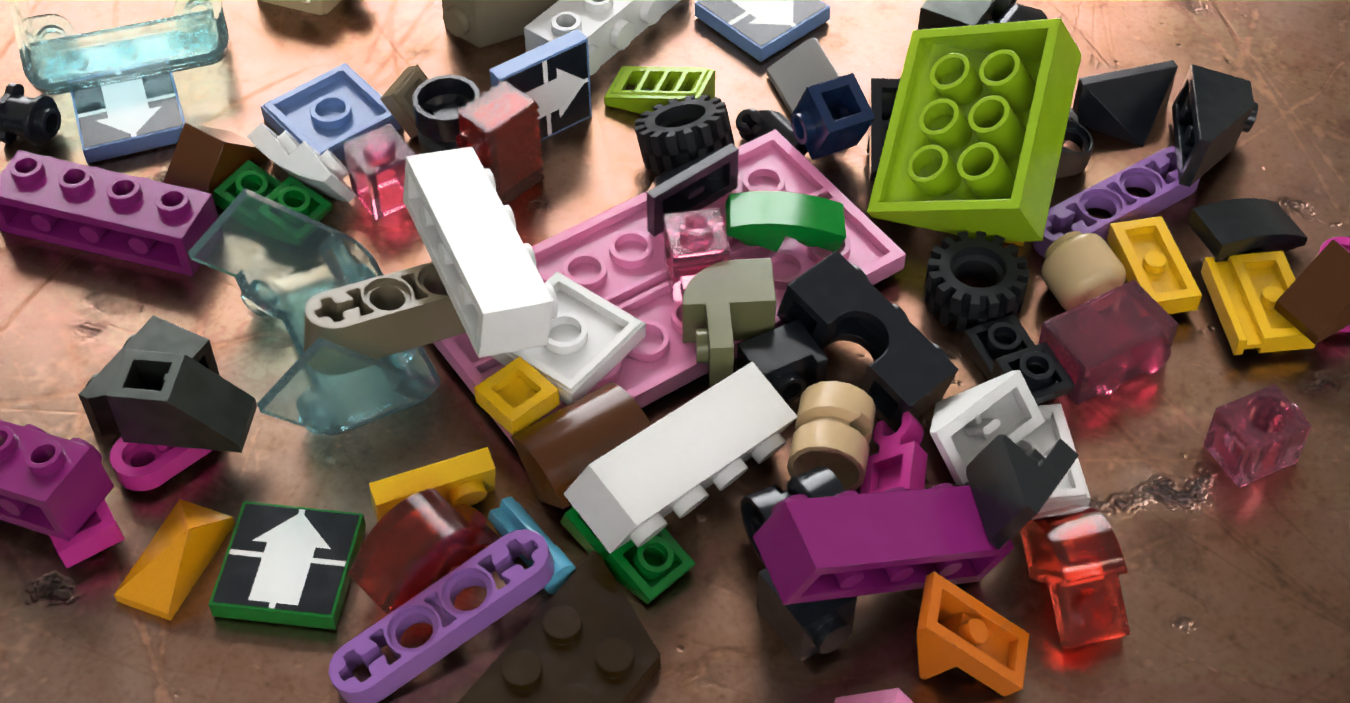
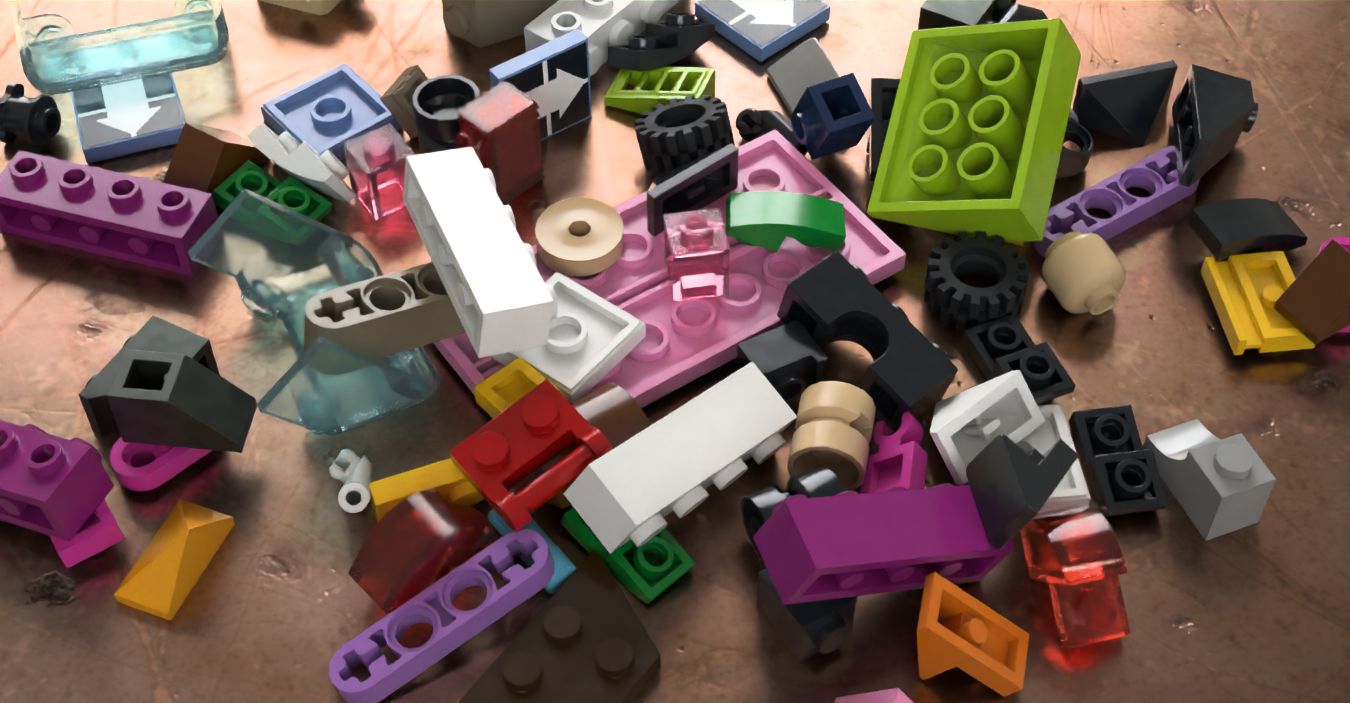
tile [208,501,366,630] -> none
brick [683,258,776,387] -> none
clear pink brick [1038,280,1178,405] -> none
yellow plate [1107,216,1202,318] -> none
clear pink brick [1203,384,1312,487] -> none
none -> white arm [329,449,373,513]
none -> red plate [449,379,614,533]
none -> tan piece [535,197,624,276]
none -> black slope [608,12,715,72]
none -> black slope [1069,404,1168,516]
none -> light grey arch [1143,419,1276,541]

